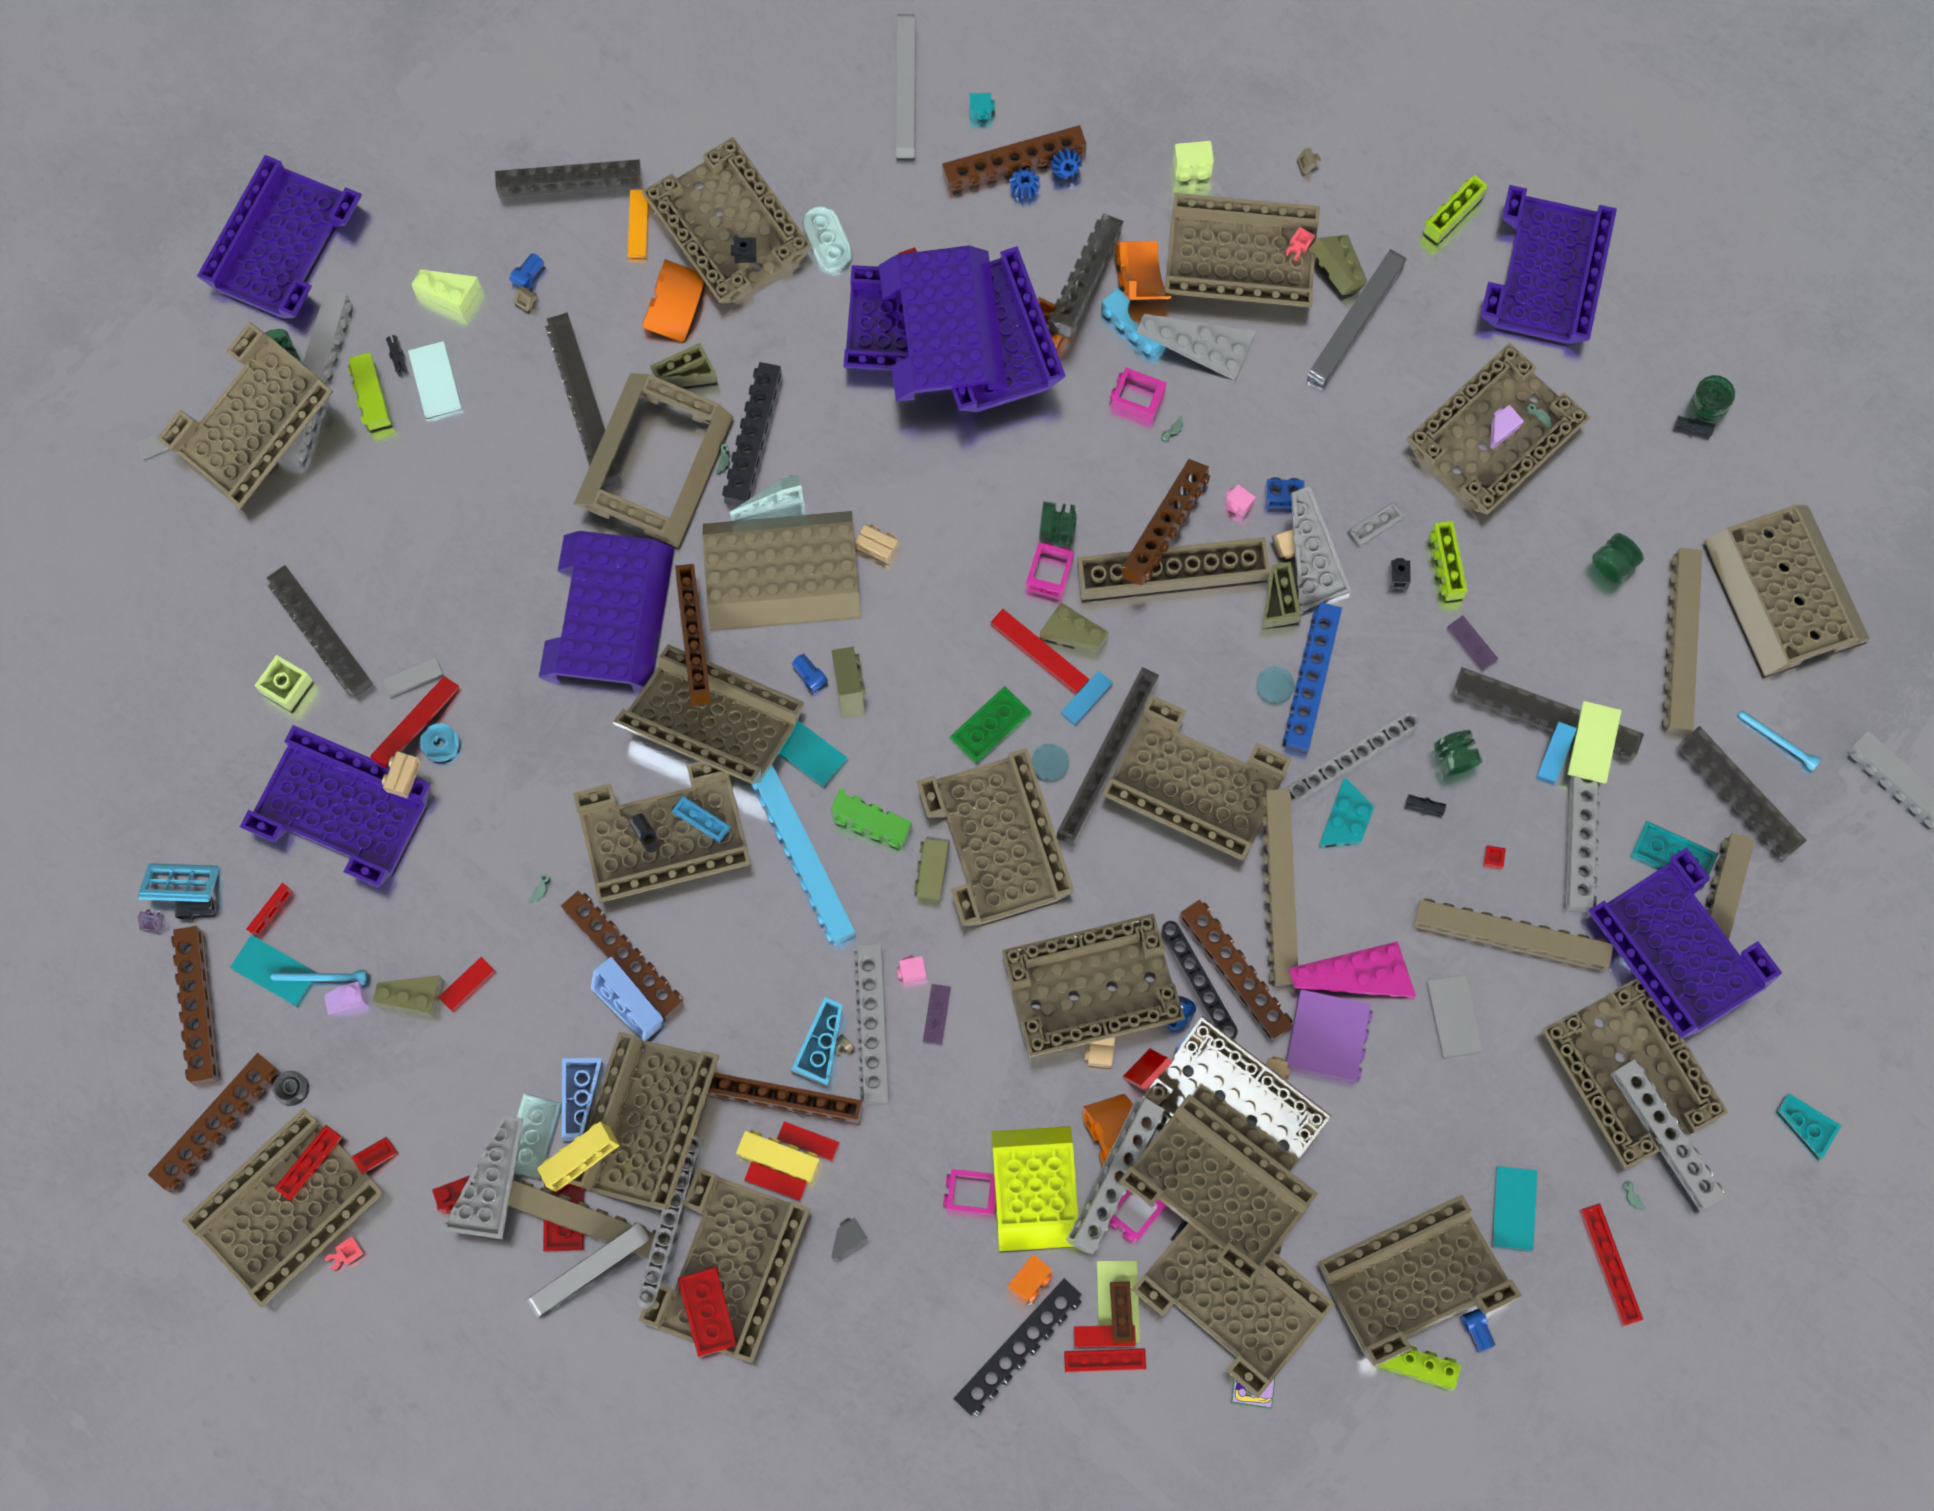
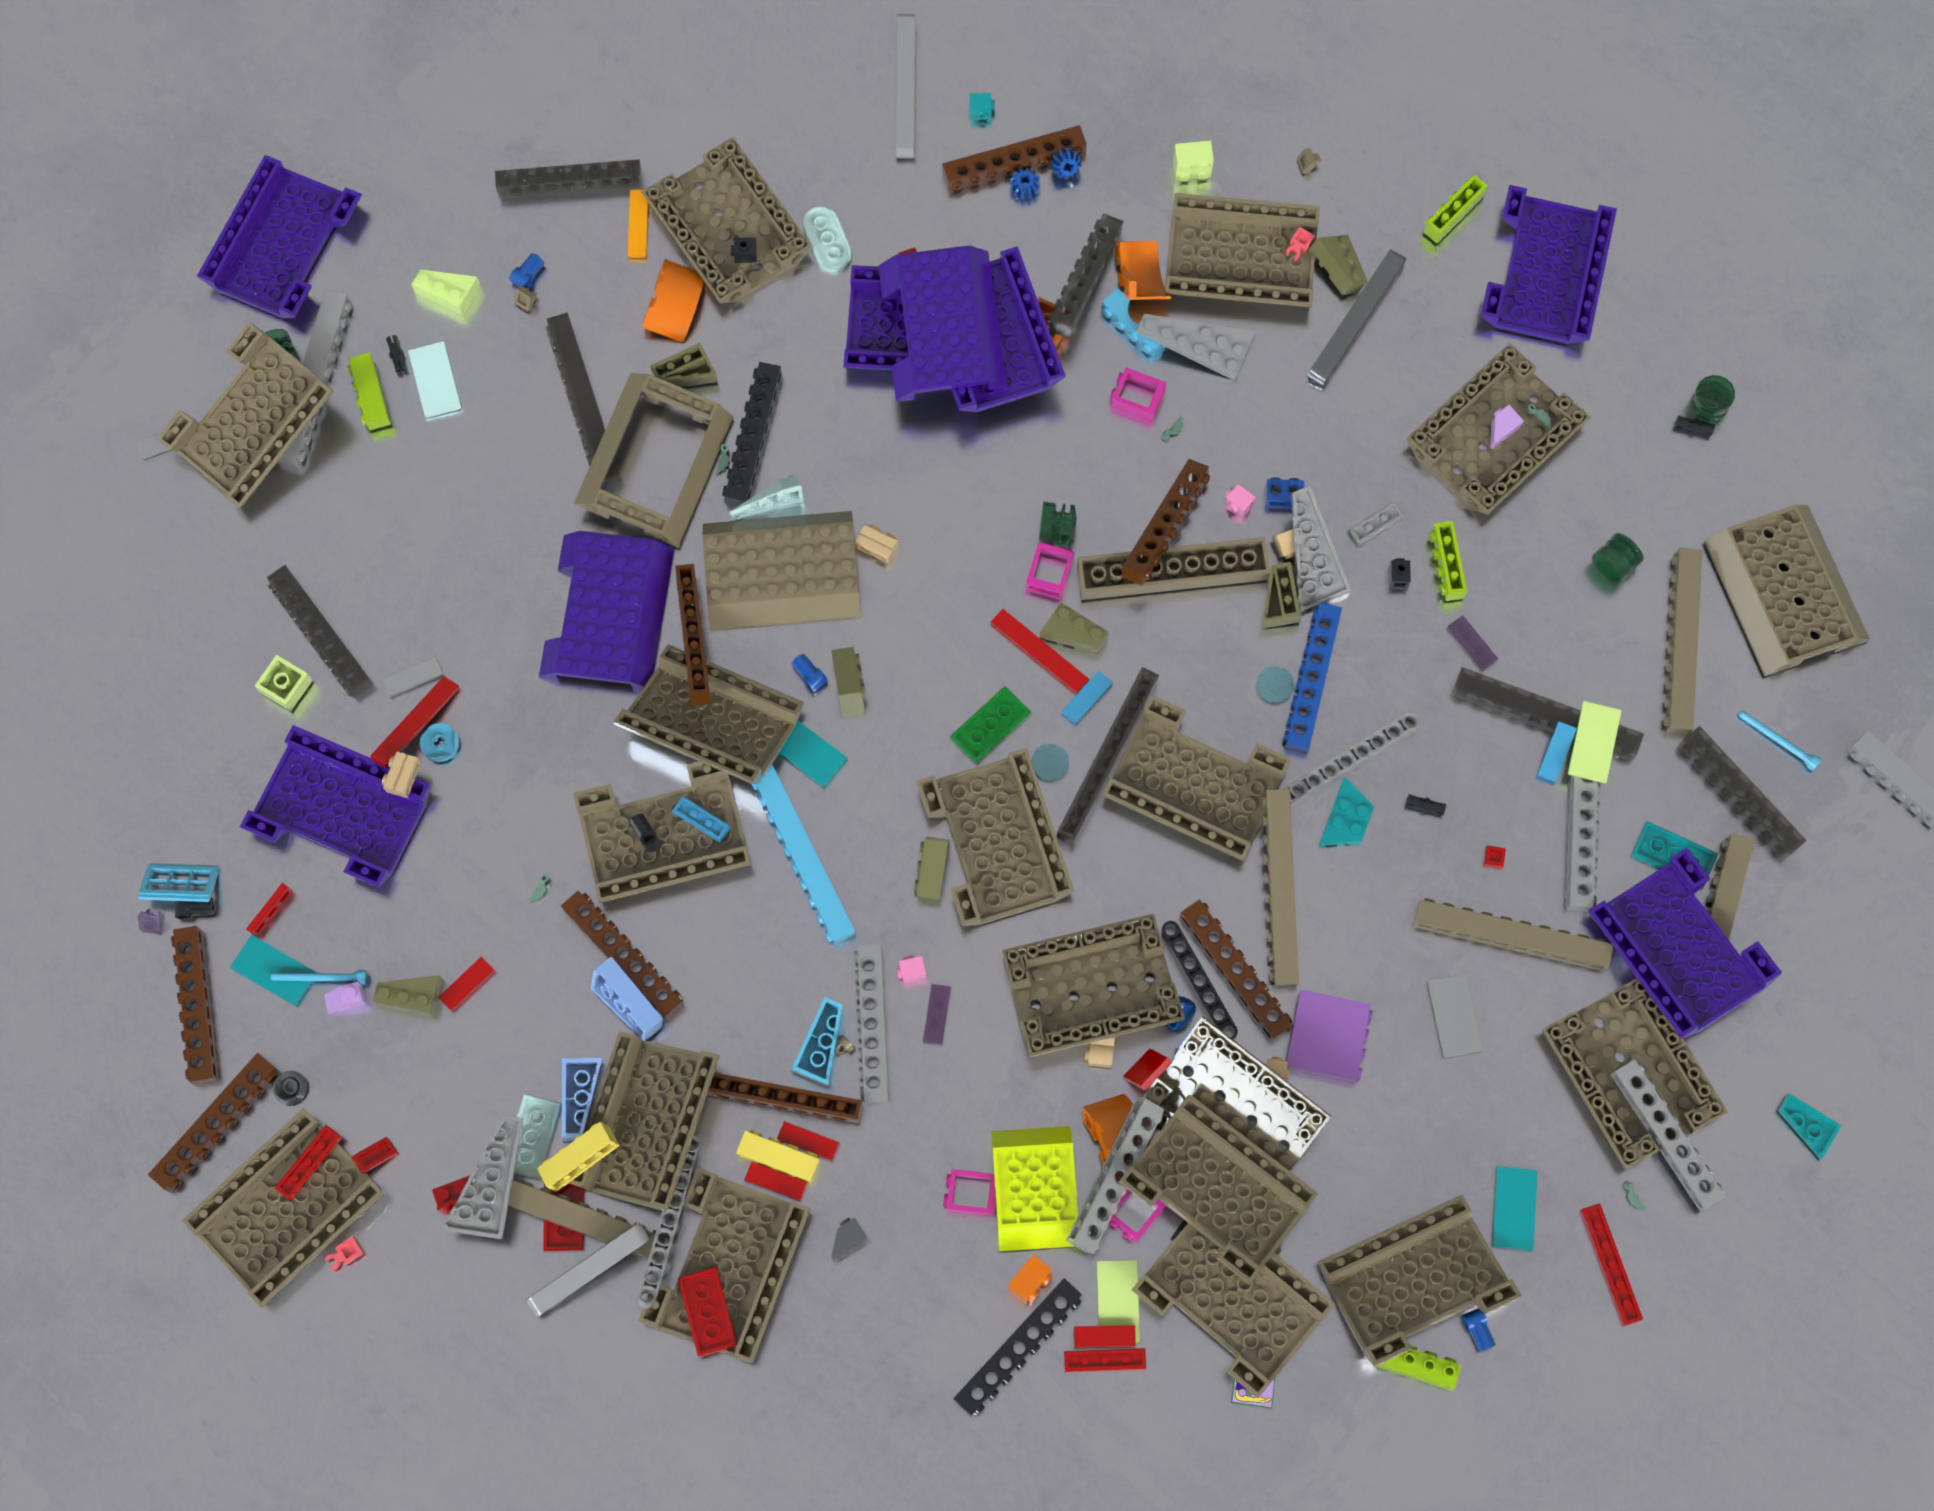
bright green wedge [831,788,912,848] -> none
reddish brown tile [1110,1281,1134,1344] -> none
dark pink wing [1288,941,1416,999] -> none
clear green wheel [1433,730,1483,776] -> none

